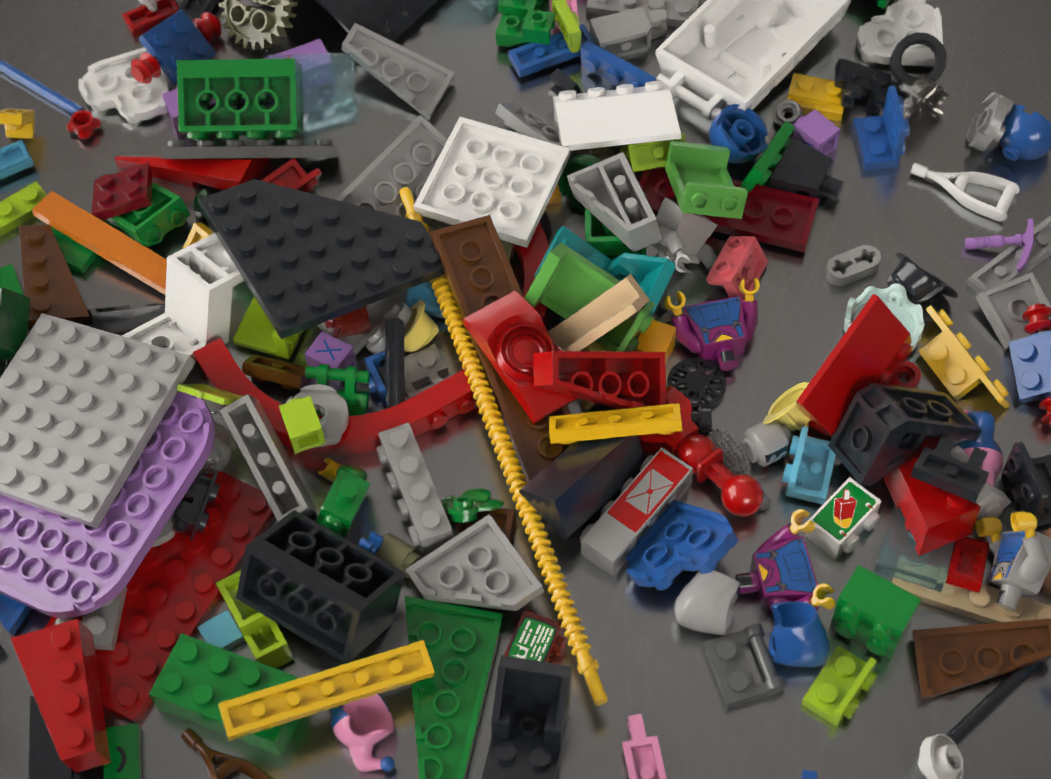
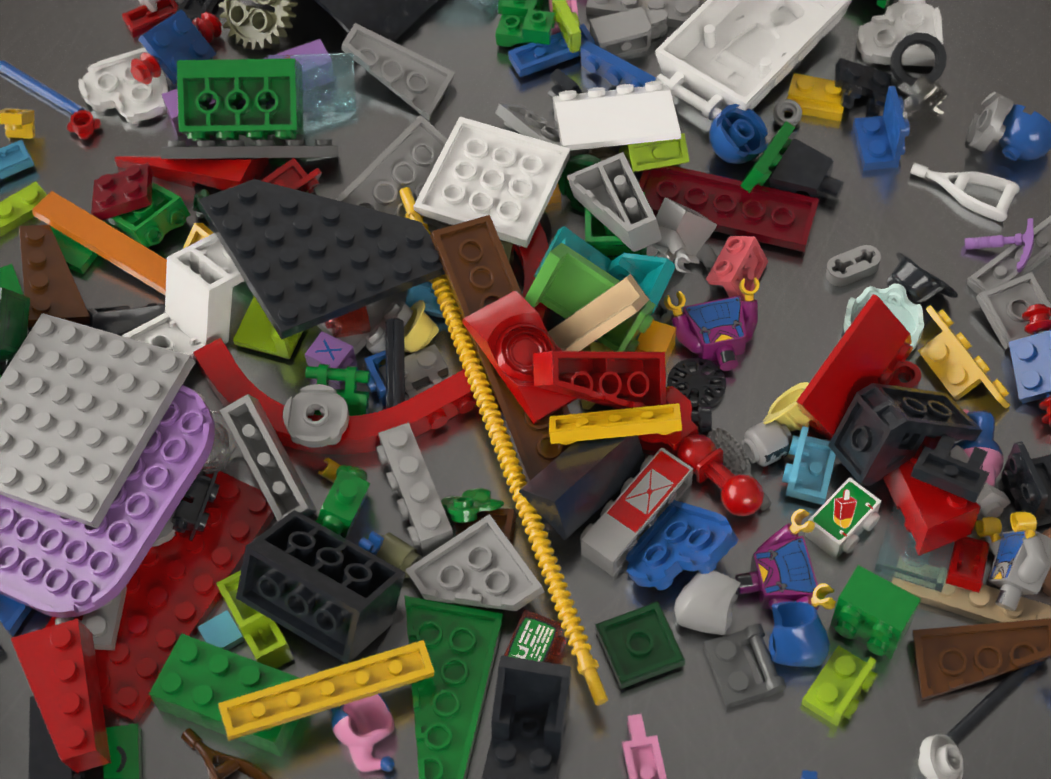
lime piece [176,384,243,405] -> none
reddish brown plate [242,354,311,390] -> none
lime brick [279,396,326,454] -> none
bright green panel [665,141,748,219] -> none
medium lavender brick [792,109,840,156] -> none
none -> dark green plate [595,601,685,689]

